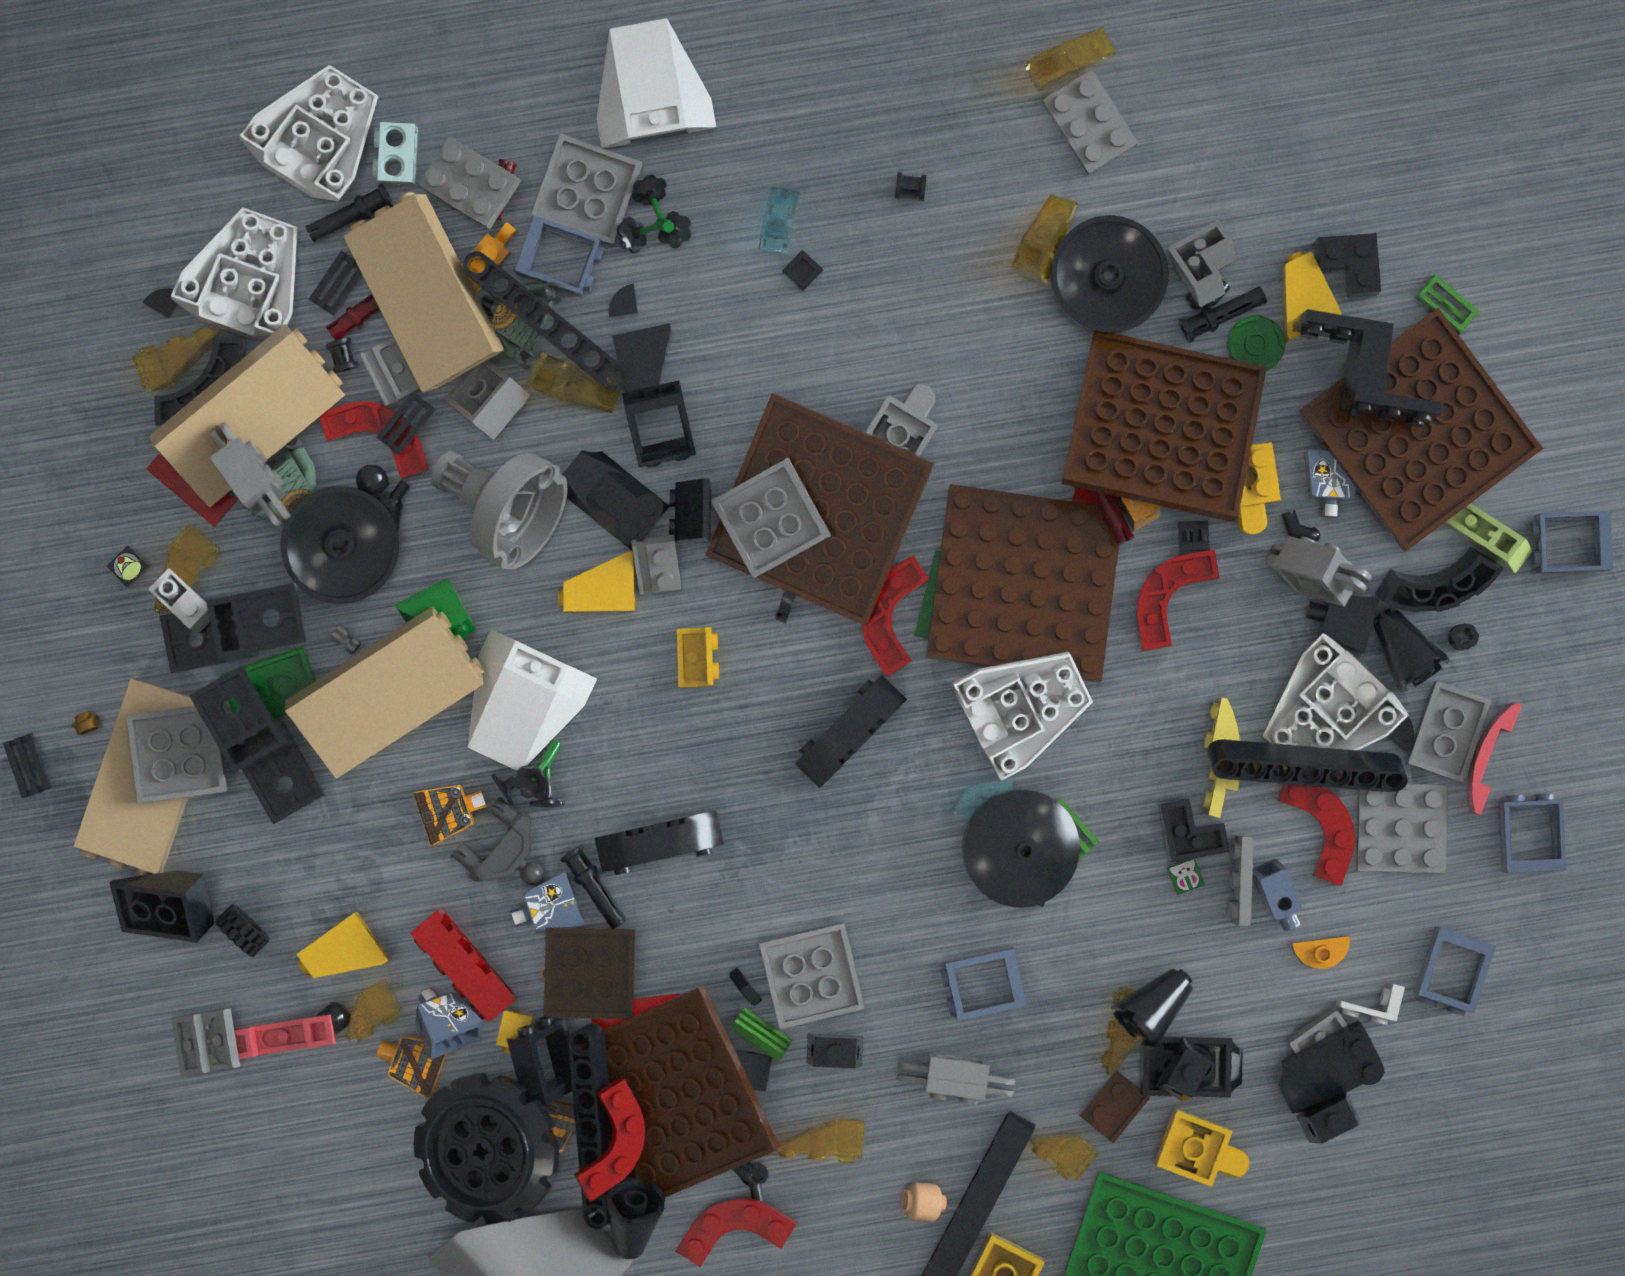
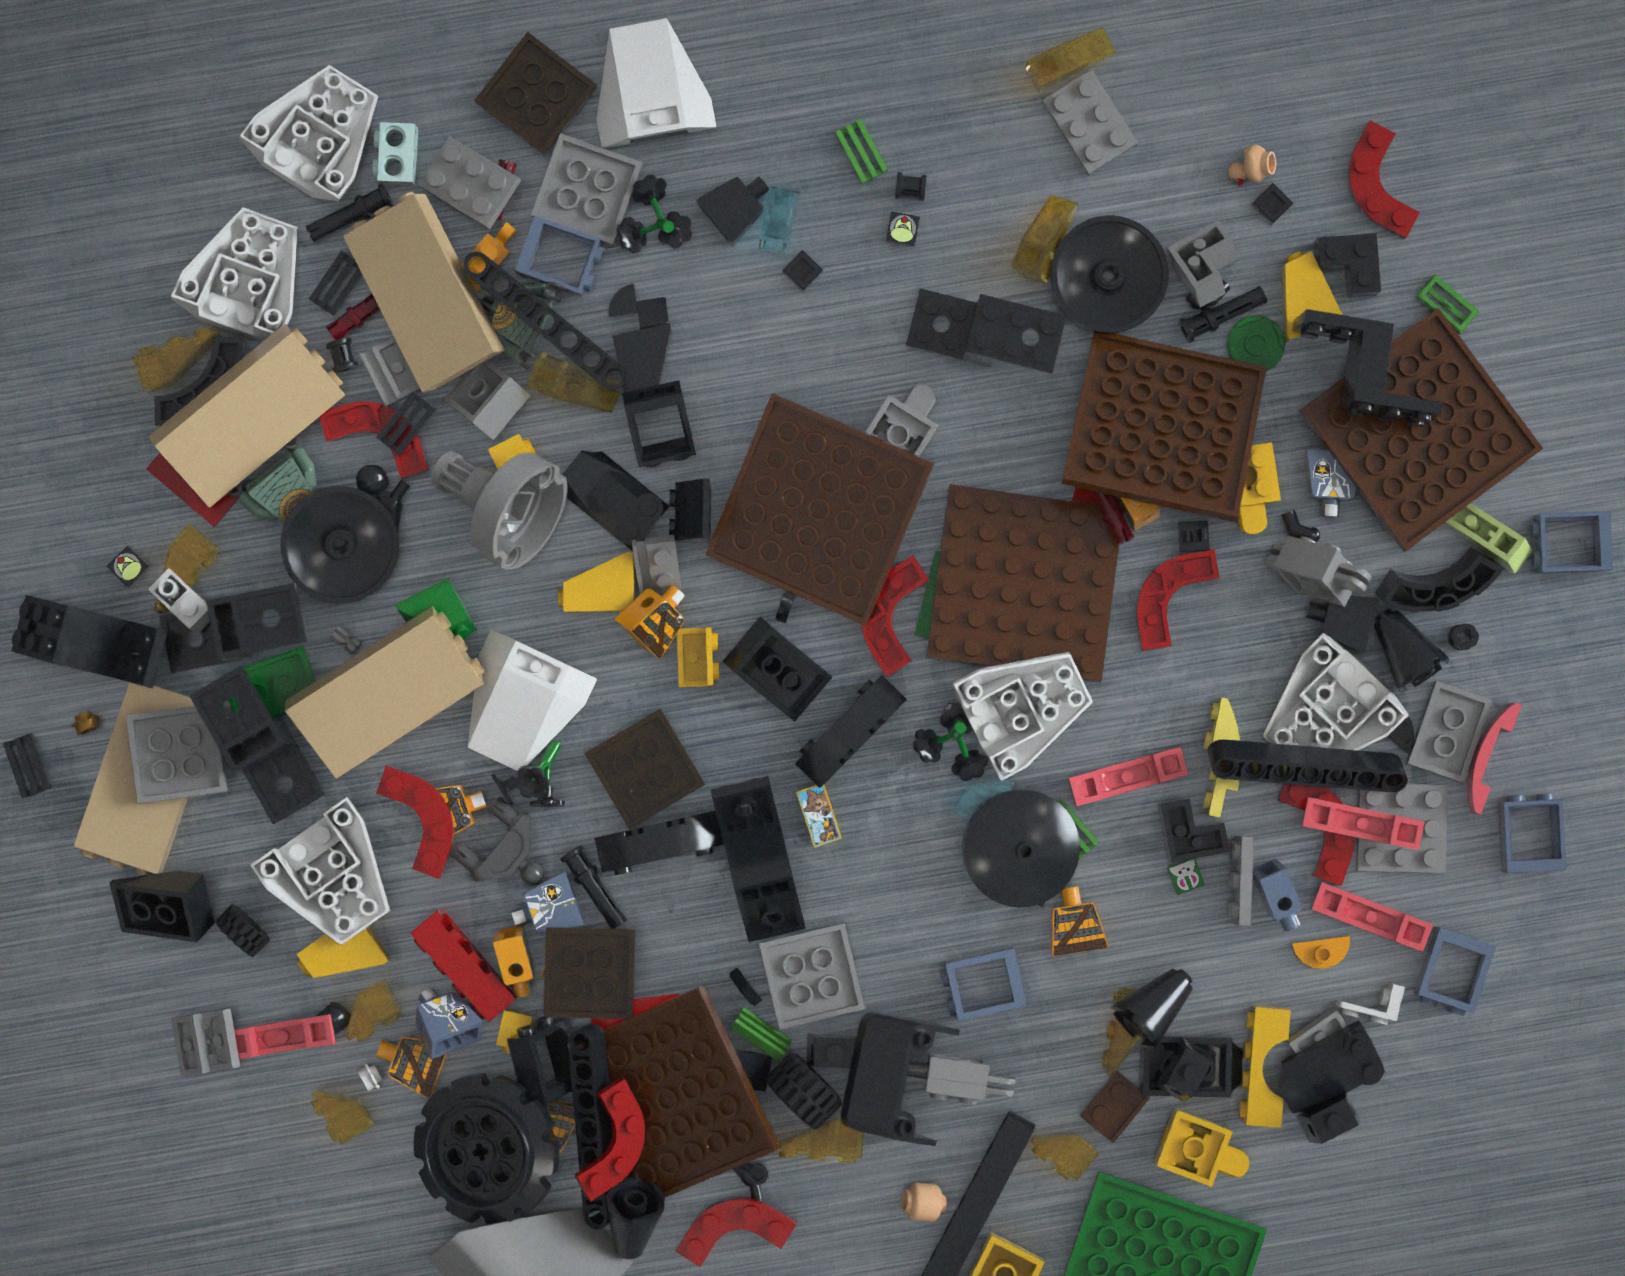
black tile [142,288,178,318] -> none
light grey brick [210,422,291,527] -> none
light grey plate [711,458,831,578] -> none
none -> black bracket [11,595,168,688]
none -> white wedge [250,797,390,945]
none -> clear yellow slope [311,1089,375,1145]
none -> white plate [358,1064,383,1091]
none -> red plate [376,766,454,879]
none -> dark brown plate [474,32,598,155]
none -> yellow brick [488,434,536,469]
none -> light orange torso [493,925,535,998]
none -> dark brown plate [584,709,705,829]
none -> torso [614,585,685,660]
none -> black slope [636,297,669,329]
none -> black torso [696,176,770,247]
none -> black bracket [710,776,806,942]
none -> black slope [723,616,832,722]
none -> black tyre [765,1052,843,1130]
none -> tile [796,785,842,848]
none -> bright green tile [835,118,888,185]
none -> black windscreen [840,1012,960,1146]
none -> tile [886,212,920,247]
none -> black bracket [906,288,1067,374]
none -> black plant [913,702,988,781]
none -> torso [1050,886,1108,956]
none -> coral slope [1068,747,1189,807]
none -> light nougat animal [1228,145,1276,186]
none -> yellow arch [1238,1005,1291,1128]
none -> black tile [1251,183,1294,225]
none -> coral slope [1302,797,1425,850]
none -> coral slope [1311,882,1433,952]
none -> red plate [1348,120,1420,239]

